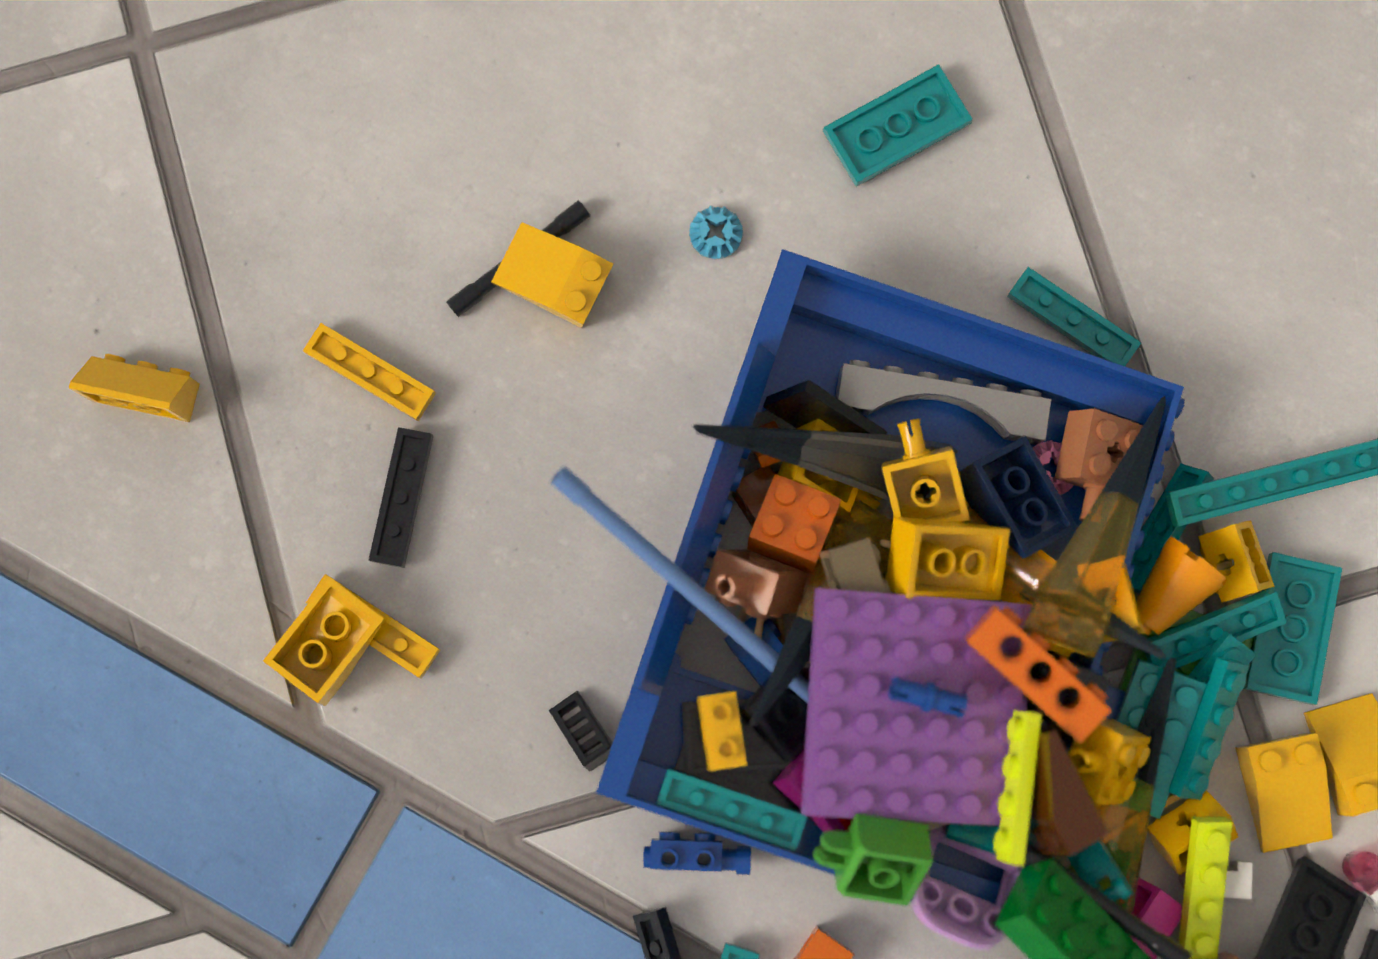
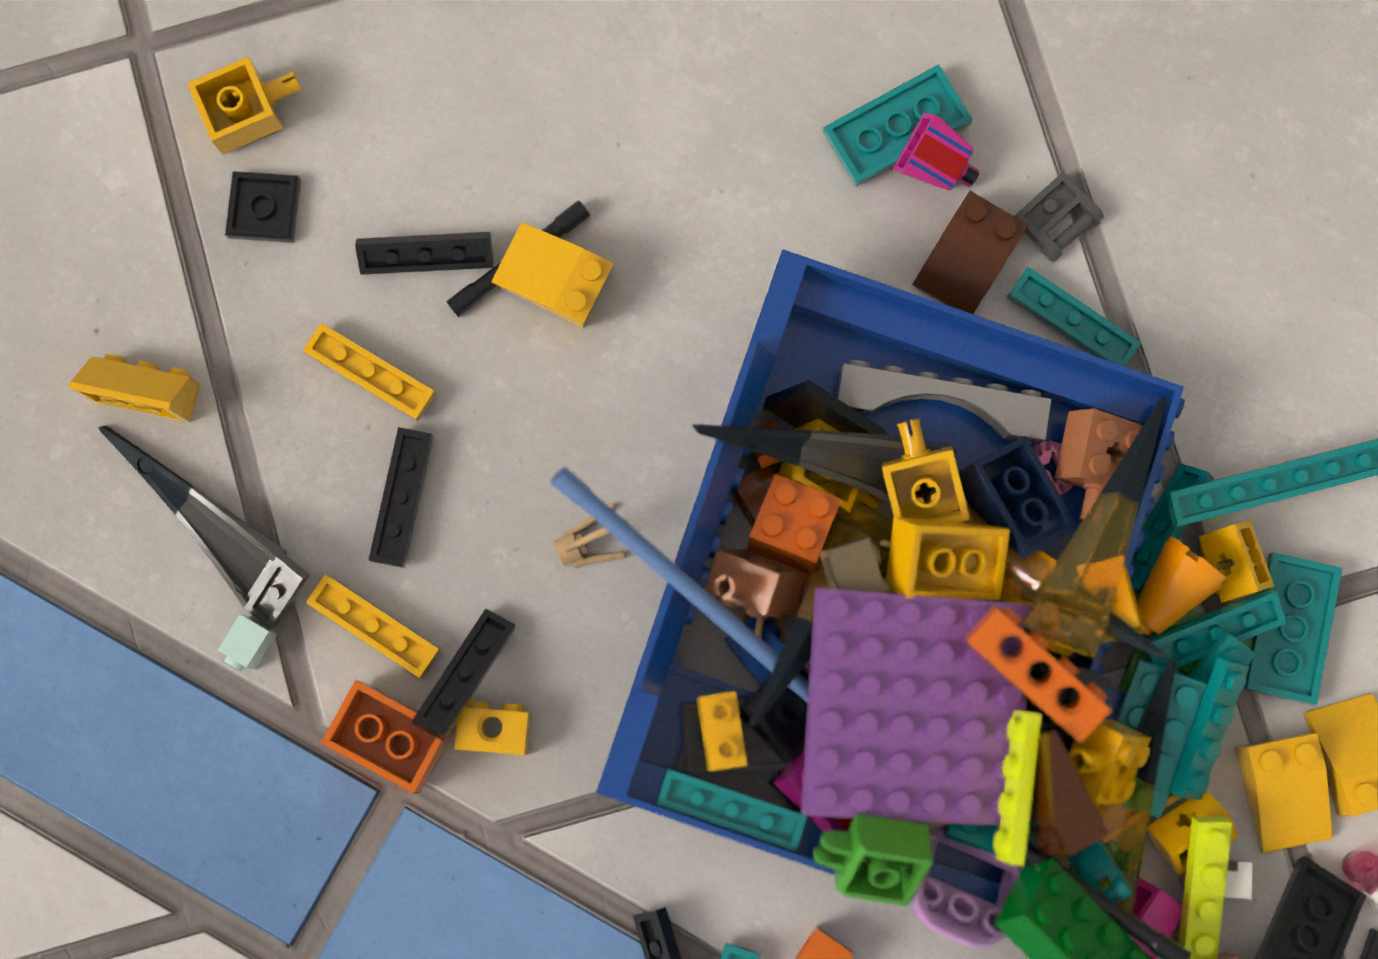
yellow slope [263,577,385,706] -> none
black slope [549,691,613,771] -> none
blue brick [643,832,751,875] -> none
medium azure gear [689,205,743,259] -> none
blue pin [888,676,968,718] -> none
none -> dark grey plate [99,425,310,630]
none -> yellow brick [187,57,302,155]
none -> light aqua brick [218,614,277,671]
none -> black tile [225,171,301,243]
none -> orange brick [321,680,454,794]
none -> black plate [355,232,494,275]
none -> black plate [413,608,515,741]
none -> yellow brick [454,701,532,755]
none -> tan plant [554,503,628,568]
none -> torso [892,113,979,191]
none -> reddish brown slope [912,191,1028,314]
none -> dark grey plate [1014,172,1104,262]

